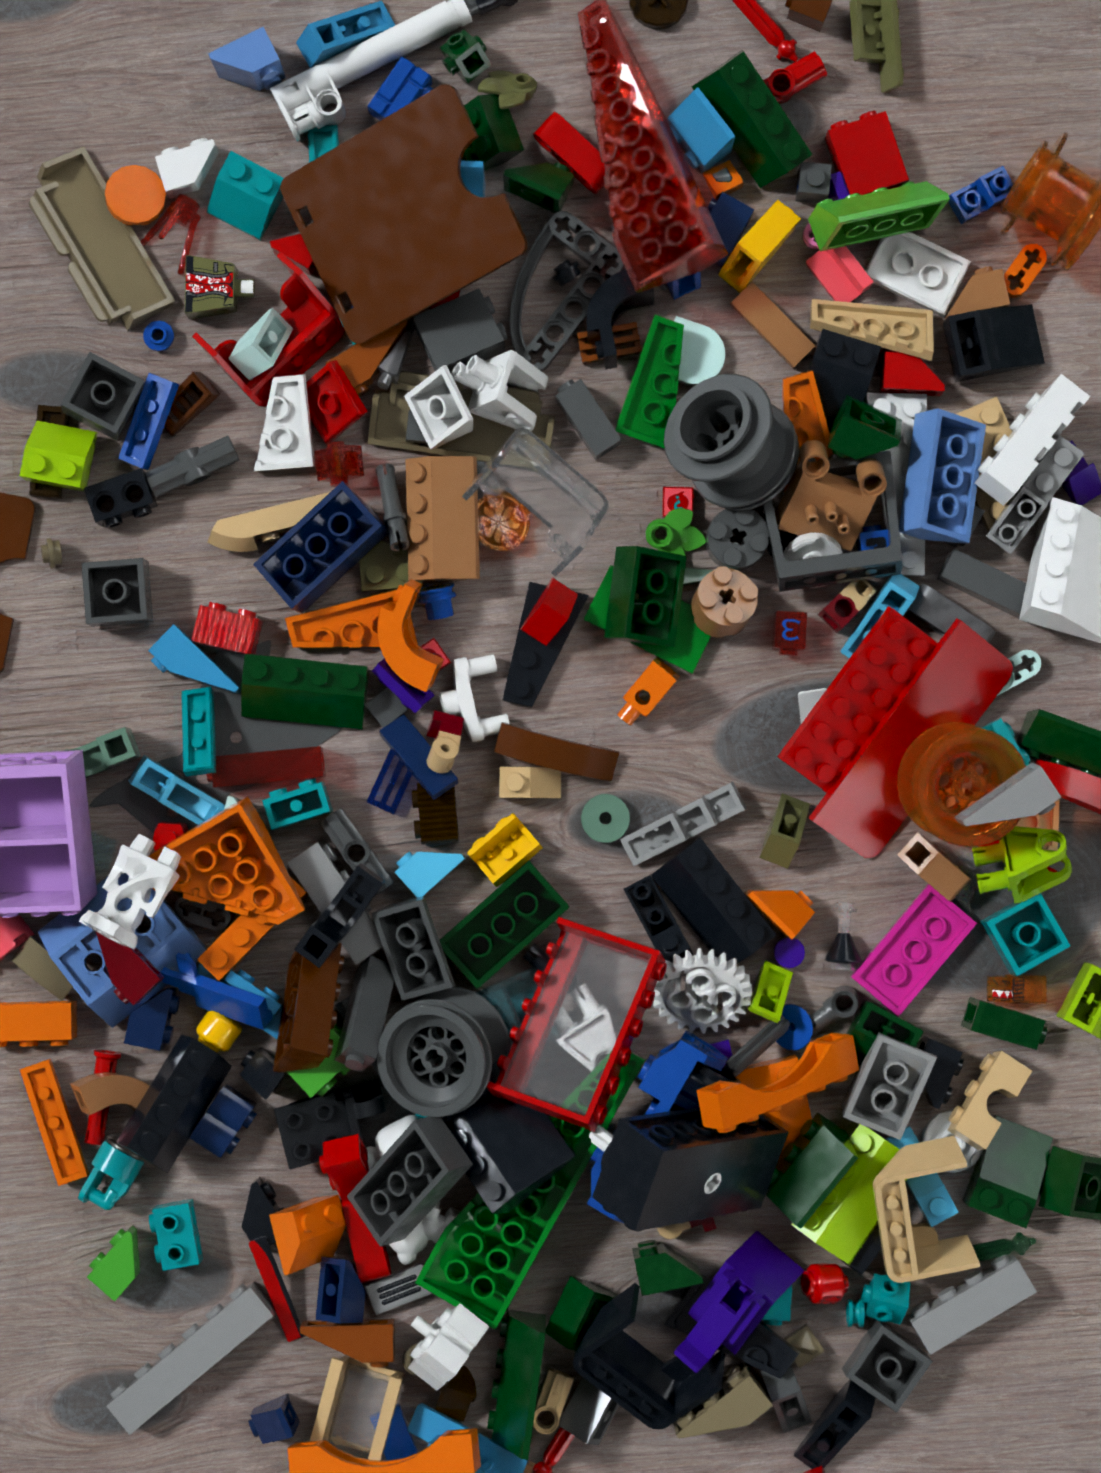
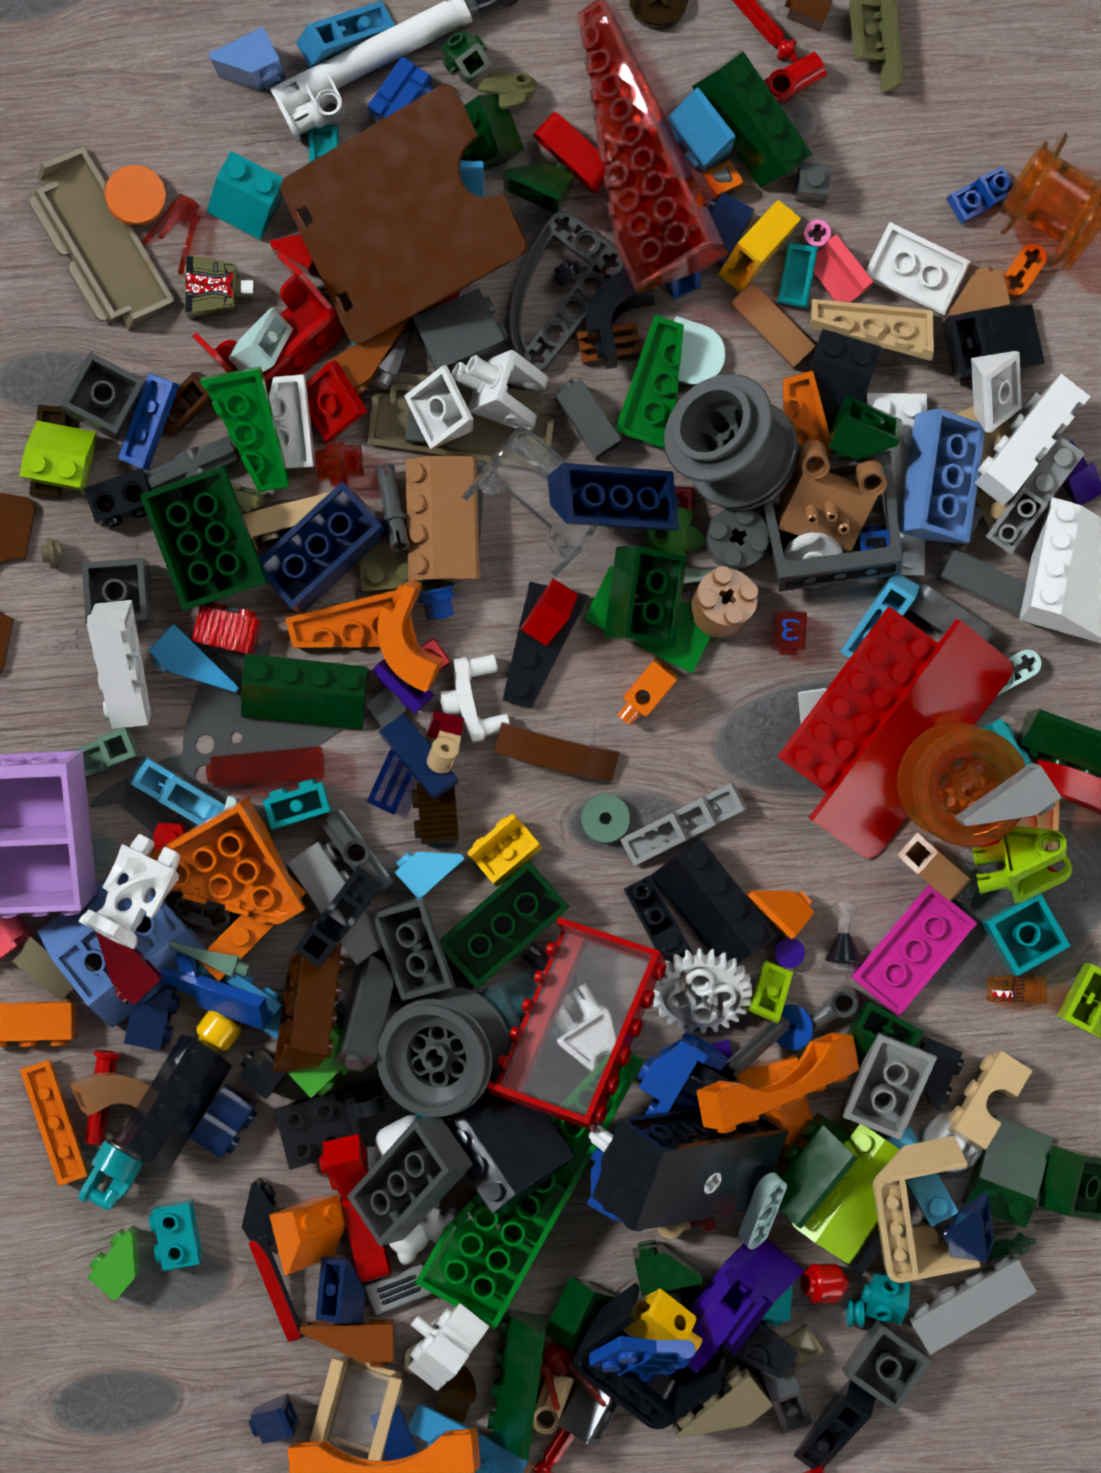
light grey brick [106,1282,276,1435] -> none
blue plate [143,321,174,351] -> none
white slope [155,138,219,199] -> none
teal tile [182,687,216,777] -> none
clear orange dish [478,491,531,551] -> none
tan slope [499,767,561,798] -> none
olive slope [759,793,810,869] -> none
bright green slope [808,181,950,252] -> none
leg [817,579,877,633] -> none
red brick [825,110,909,195] -> none
dark purple tile [828,171,850,201] -> none
red slope [880,350,945,397] -> none
dark green slope [961,997,1047,1050] -> none
none -> white wedge [87,600,152,729]
none -> dark green slope [140,465,268,611]
none -> sand green piece [169,942,251,978]
none -> green wing [199,366,290,492]
none -> olive wing [231,483,268,512]
none -> clear red plant [541,1343,607,1410]
none -> dark blue slope [547,463,679,531]
none -> blue plate [589,1336,696,1382]
none -> yellow torso [624,1289,703,1352]
none -> light aqua beam [738,1172,787,1249]
none -> teal tile [777,242,818,309]
none -> dark blue slope [944,1192,995,1262]
none -> white slope [971,351,1022,433]

